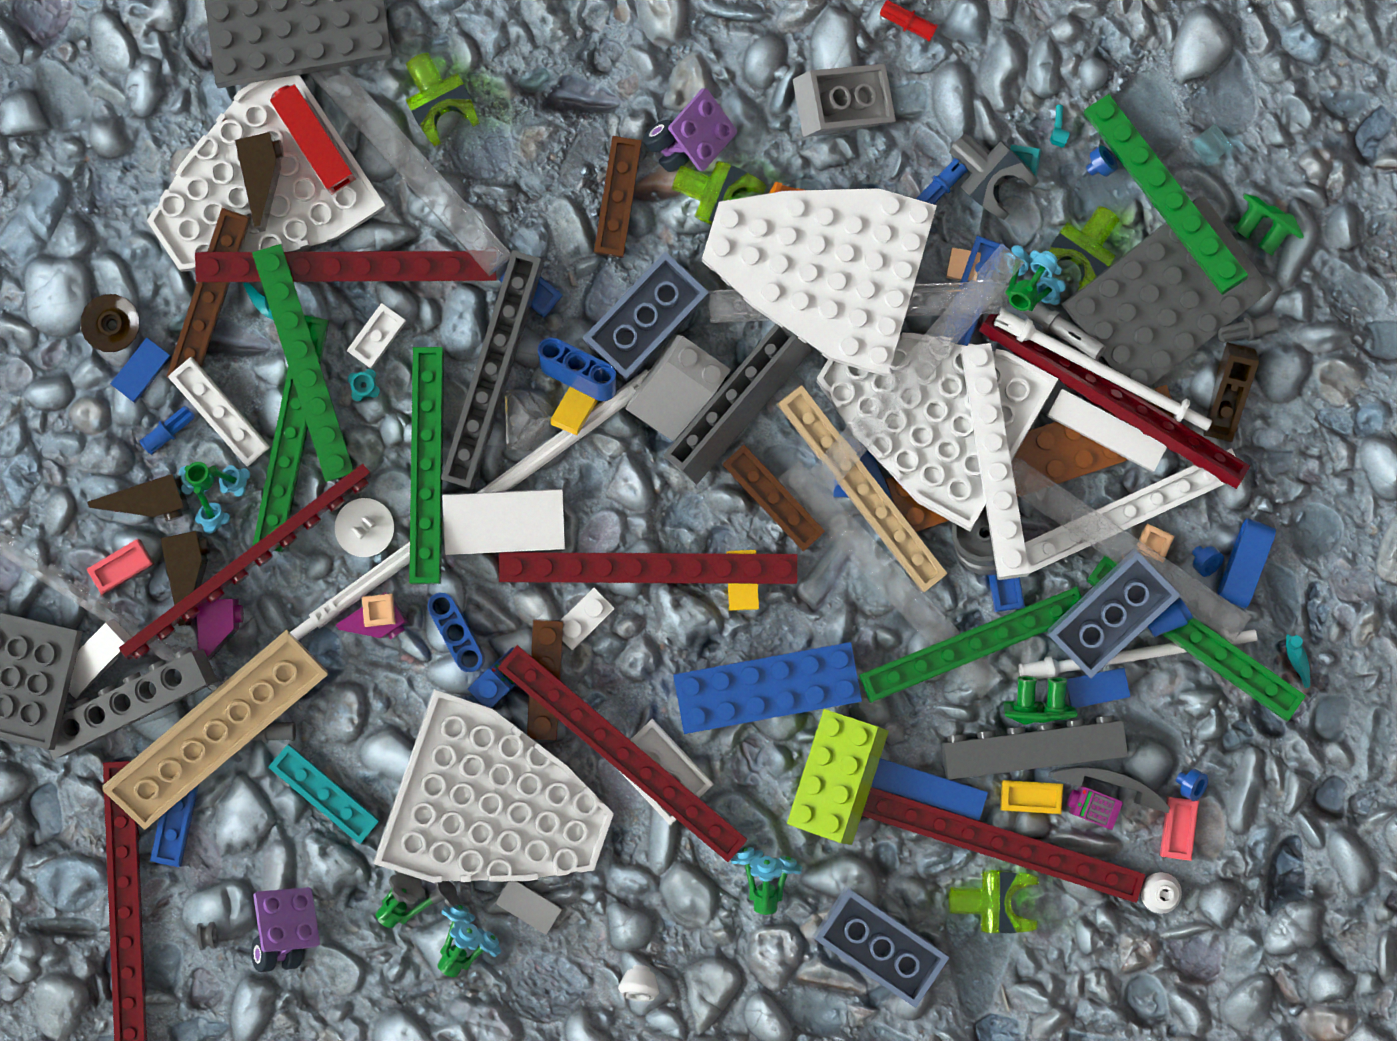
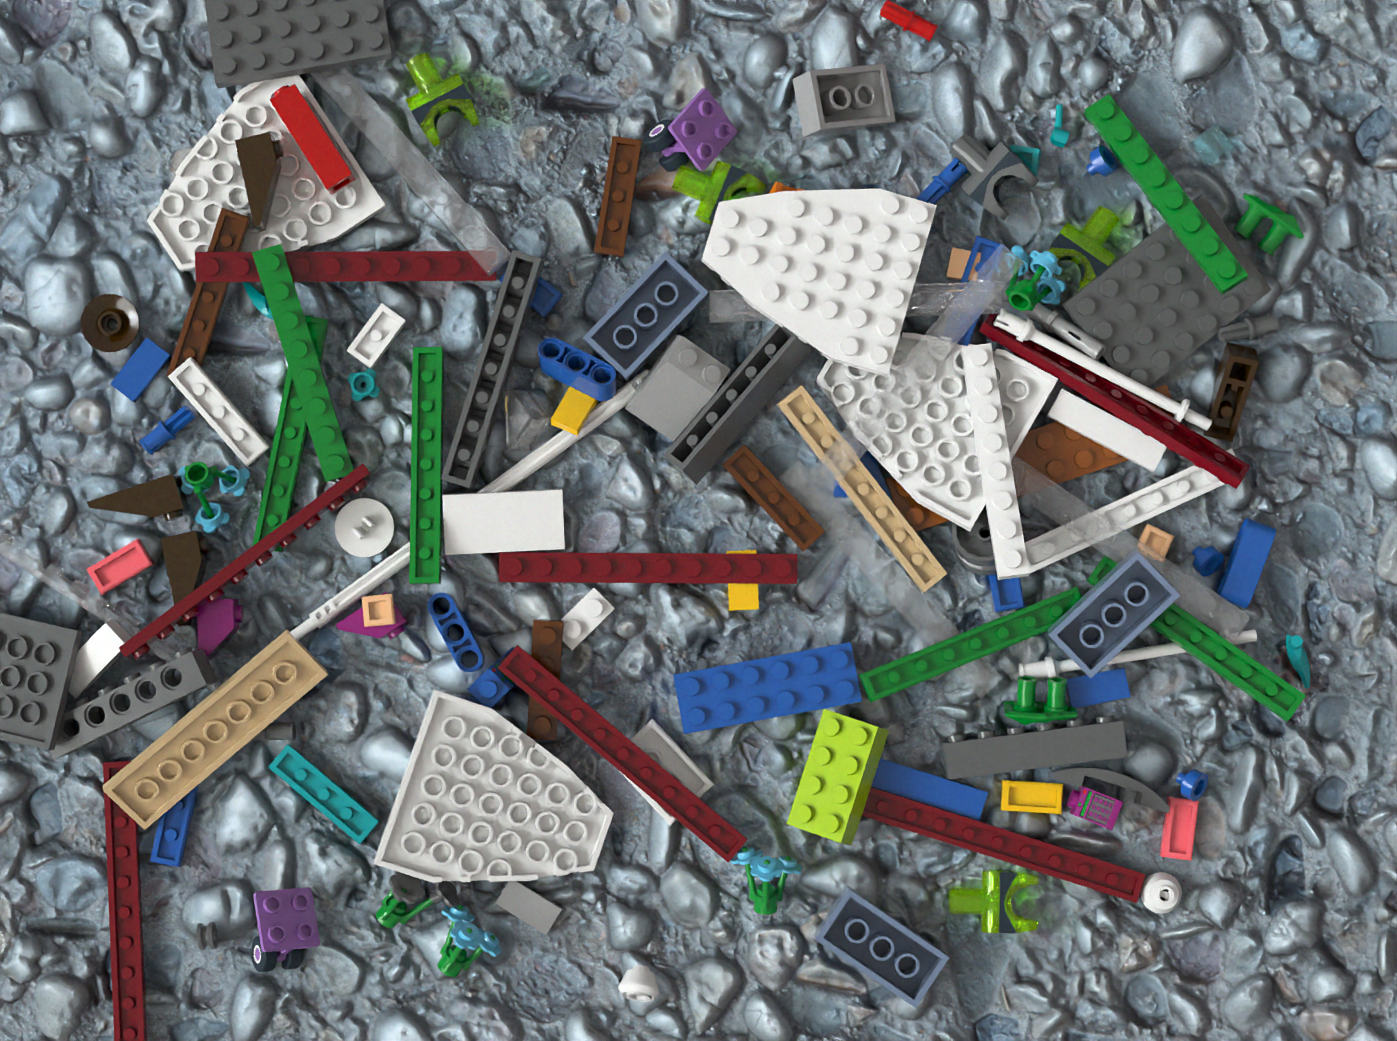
blue cone [1147,597,1193,637] -> none

